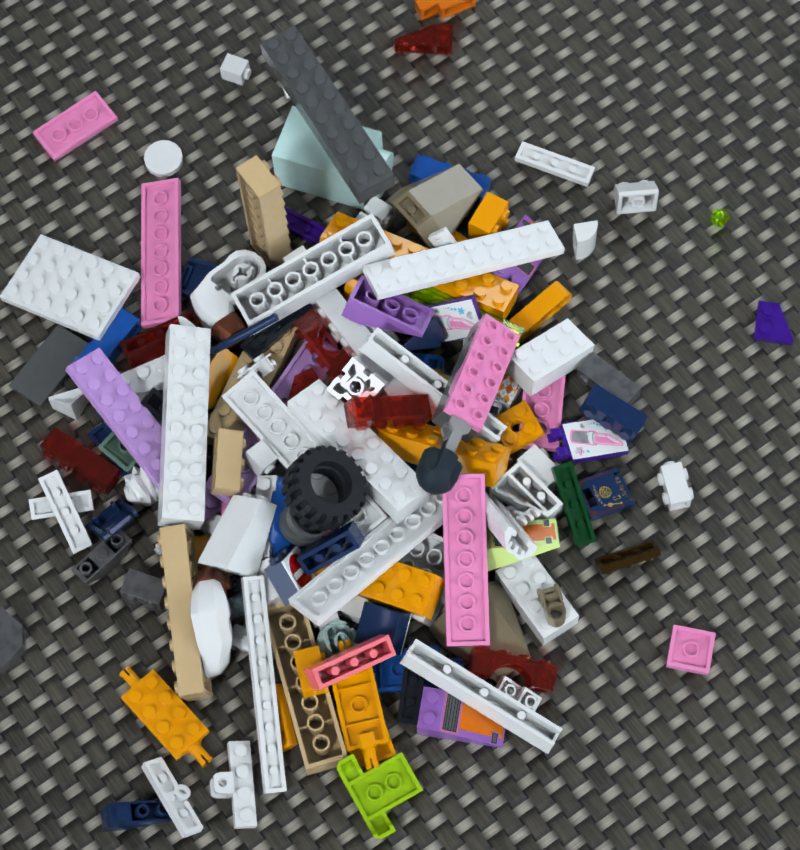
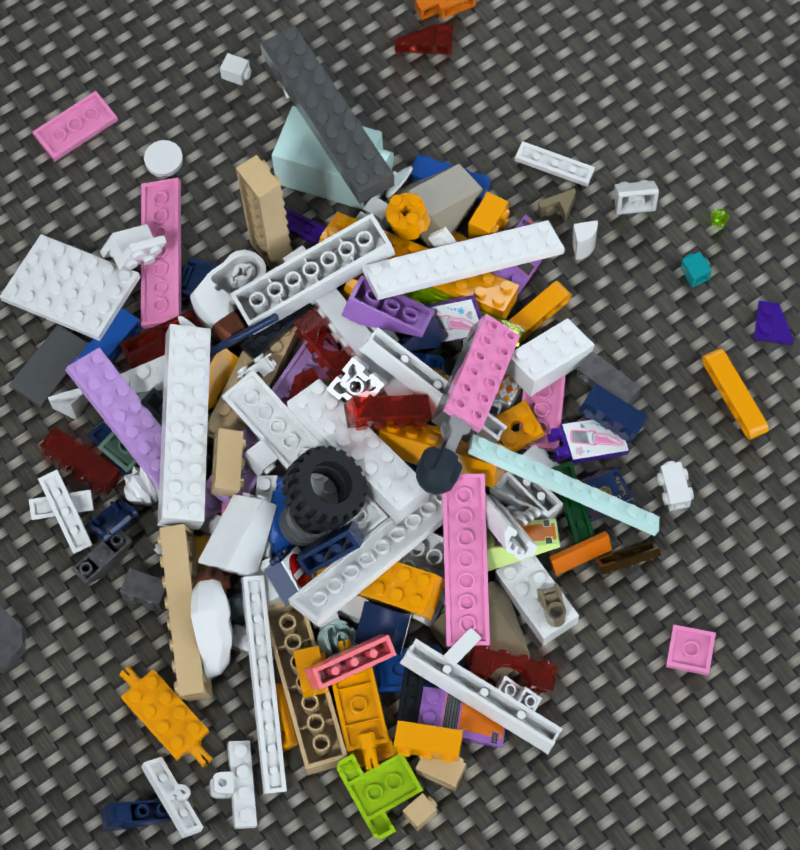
none -> white bracket [100,224,167,270]
none -> white dish [386,166,413,198]
none -> light orange brick [386,193,431,240]
none -> light orange brick [393,720,463,764]
none -> tan brick [403,793,438,831]
none -> tan brick [416,757,466,792]
none -> white sticker [444,628,481,666]
none -> light aqua plate [468,434,660,536]
none -> dark tan slope [538,188,576,222]
none -> orange tile [549,531,612,576]
none -> teal brick [681,252,711,287]
none -> light orange beam [702,348,769,440]

